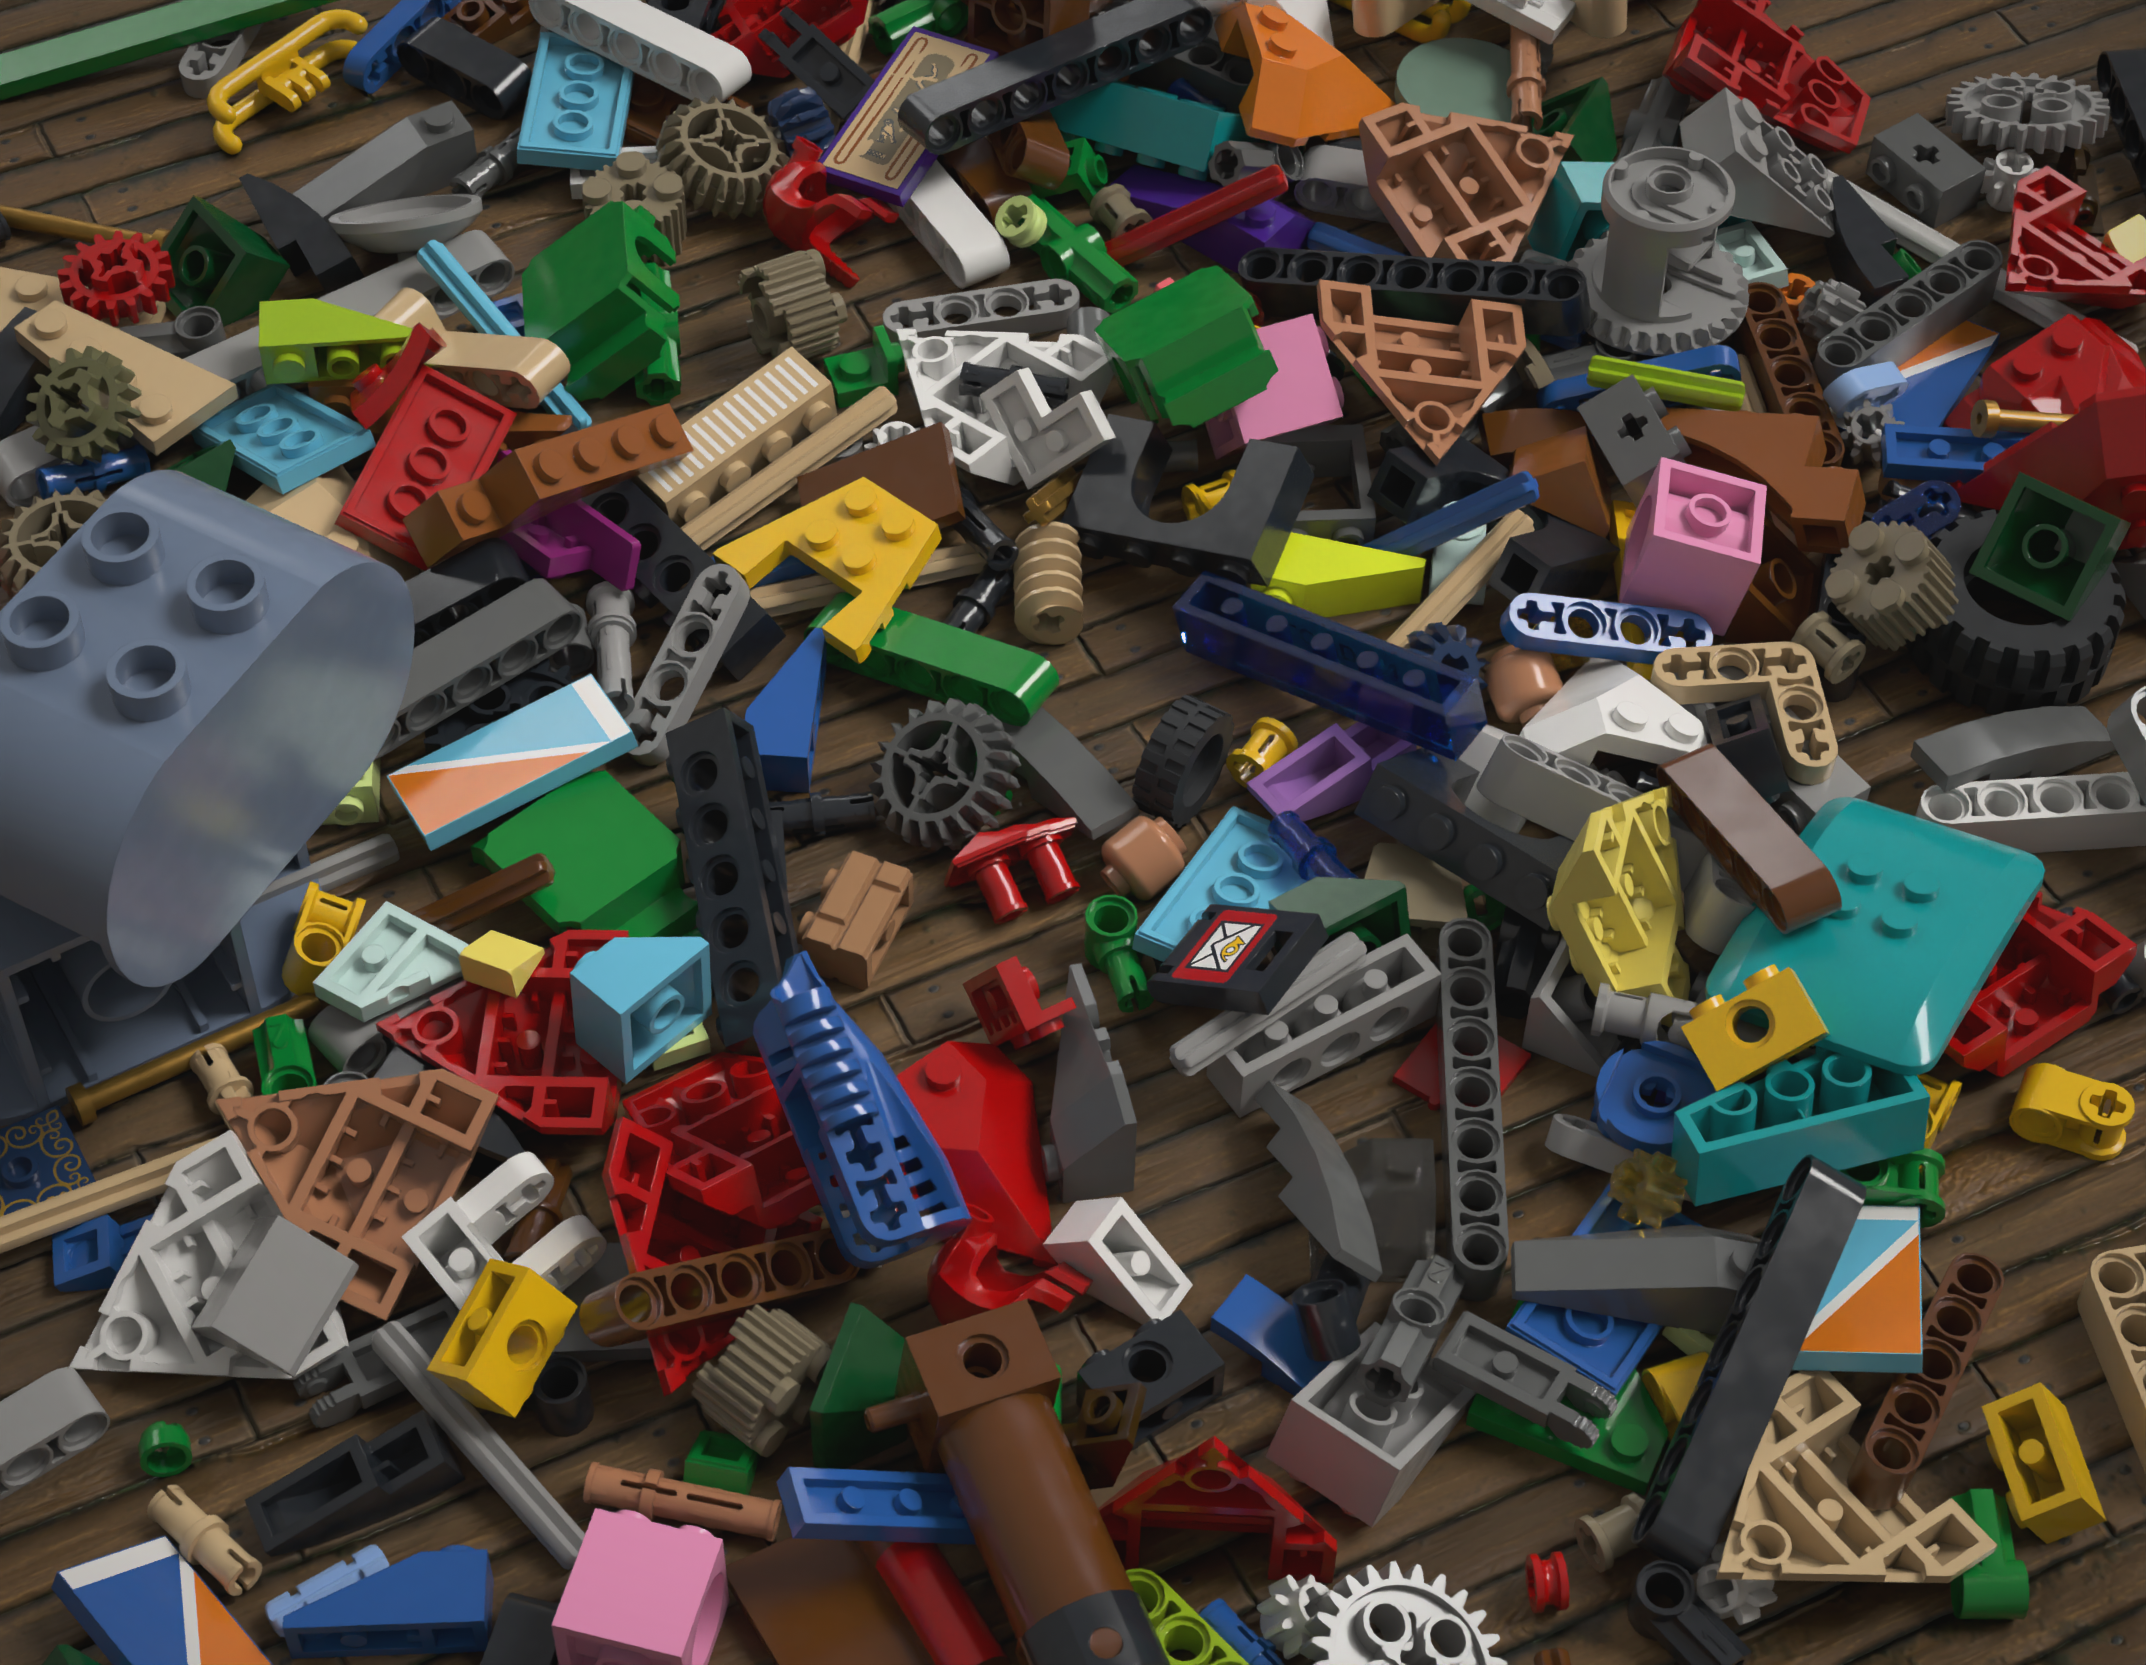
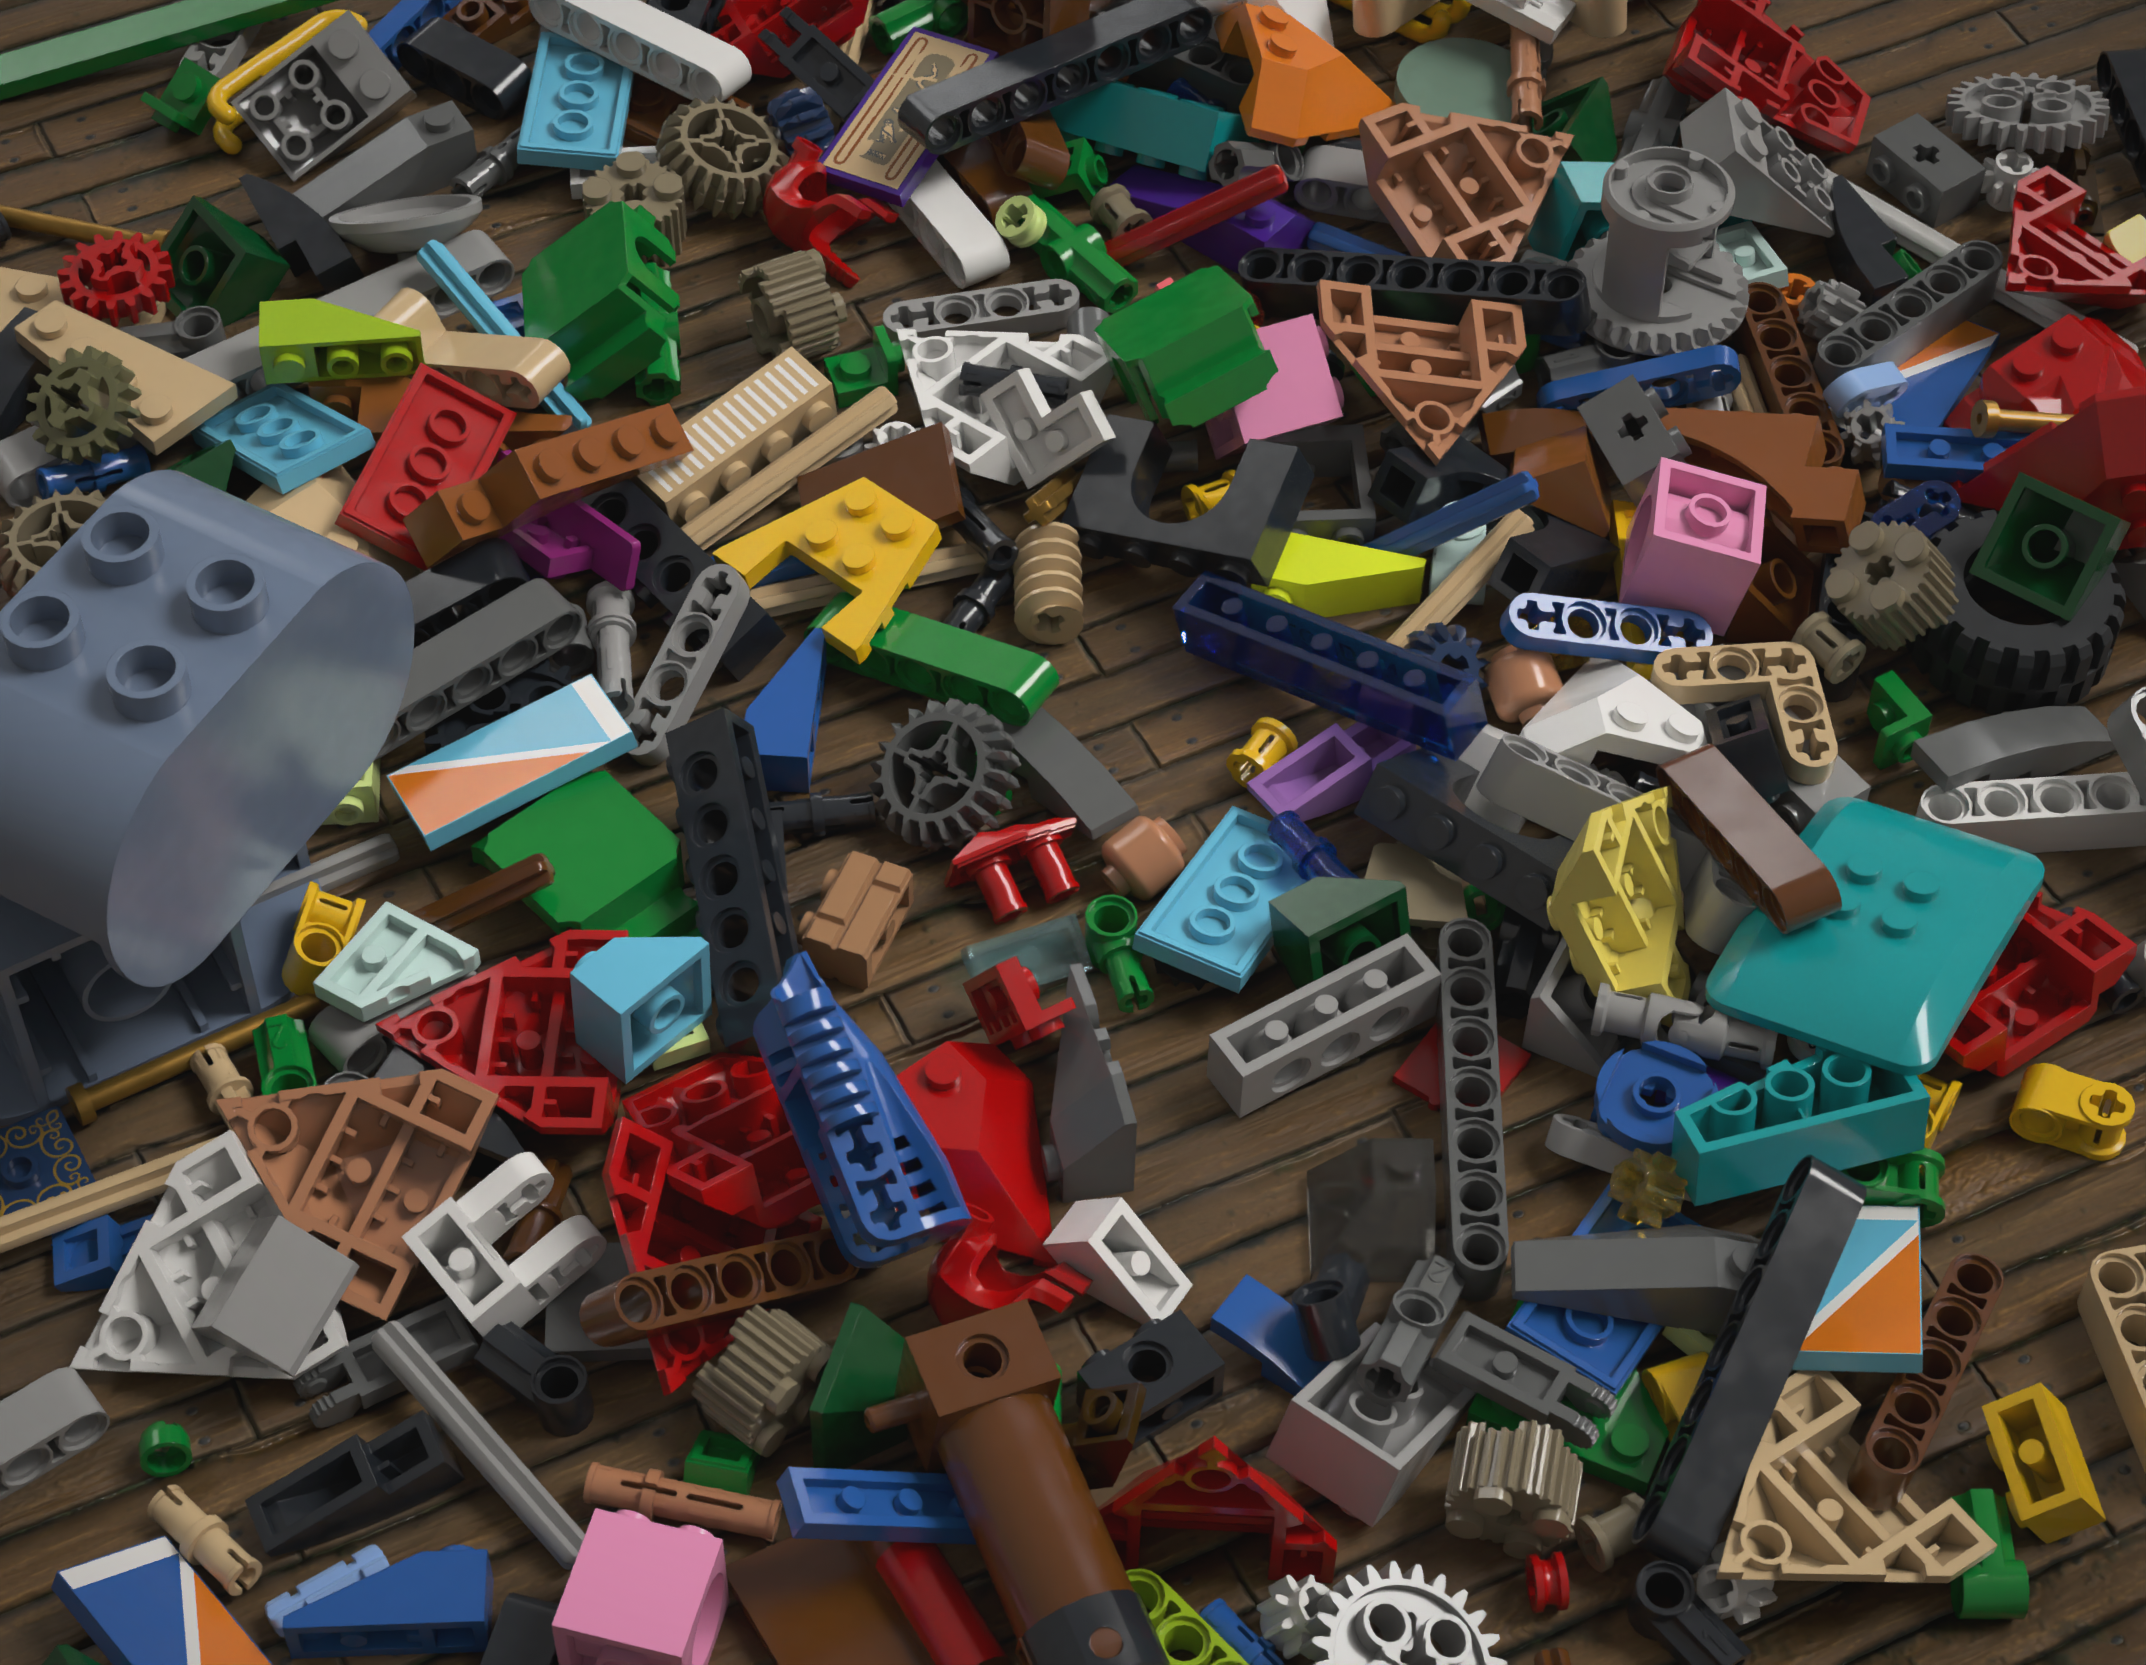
red plate [350,322,447,429] -> none
yellow brick [426,1258,578,1418] -> none
light yellow slope [458,930,545,998] -> none
black tyre [1132,695,1234,828] -> none
black container [1146,904,1329,1015] -> none
light grey axle [1169,932,1368,1077] -> none
dark grey slope [1254,1081,1383,1282] -> none
dark tan tile [1514,337,1555,390] -> none
lime axle [1587,355,1745,411] -> none
yellow brick [1681,964,1830,1092] -> none
none -> green bracket [140,57,220,135]
none -> light grey slope [231,10,418,183]
none -> clear light blue slope [960,913,1093,986]
none -> dark tan brick [1444,1420,1583,1559]
none -> green bracket [1866,670,1933,770]

